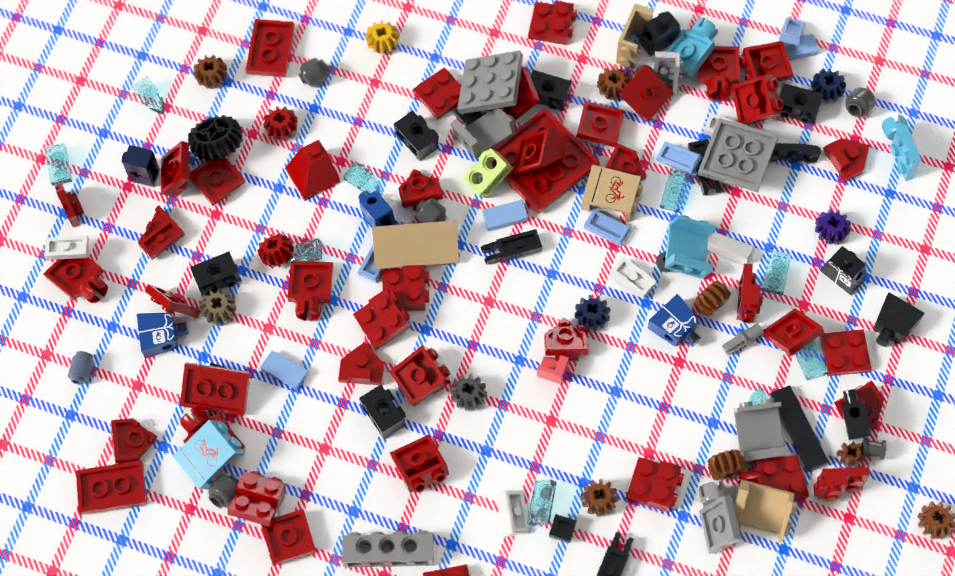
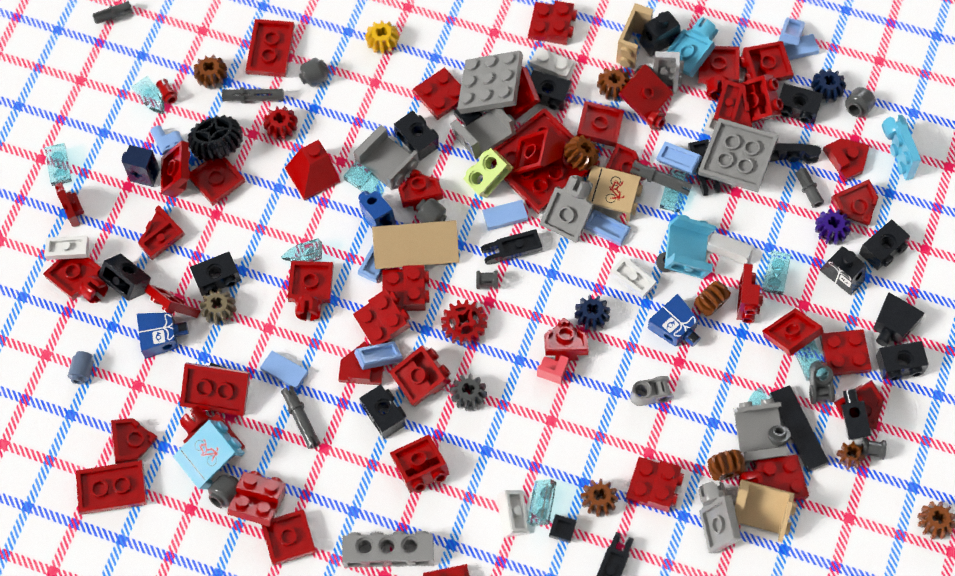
red gear [257,232,294,269] -> none
light grey axle [722,323,764,355] -> none
red plate [813,467,870,502] -> none
none -> dark grey axle [92,0,133,24]
none -> black brick [98,253,151,301]
none -> light blue piece [150,125,186,155]
none -> red pin [156,78,178,104]
none -> dark grey pin [222,87,284,103]
none -> dark grey pin [281,386,321,449]
none -> light grey panel [353,125,419,190]
none -> light blue tile [354,341,403,370]
none -> red gear [441,299,487,346]
none -> dark grey bush [476,270,498,289]
none -> white plate [529,46,574,79]
none -> light grey plate [539,175,595,243]
none -> dark orange gear [563,135,599,171]
none -> dark grey pin [630,161,693,196]
none -> light grey piece [630,376,674,406]
none -> red plate [647,110,666,131]
none -> red wing [713,79,753,127]
none -> dark grey plate [768,425,791,446]
none -> dark grey axle [795,168,824,208]
none -> dark grey piece [809,360,835,404]
none -> red plate [831,179,879,226]
none -> black brick [859,219,910,270]
none -> black brick [876,341,929,381]

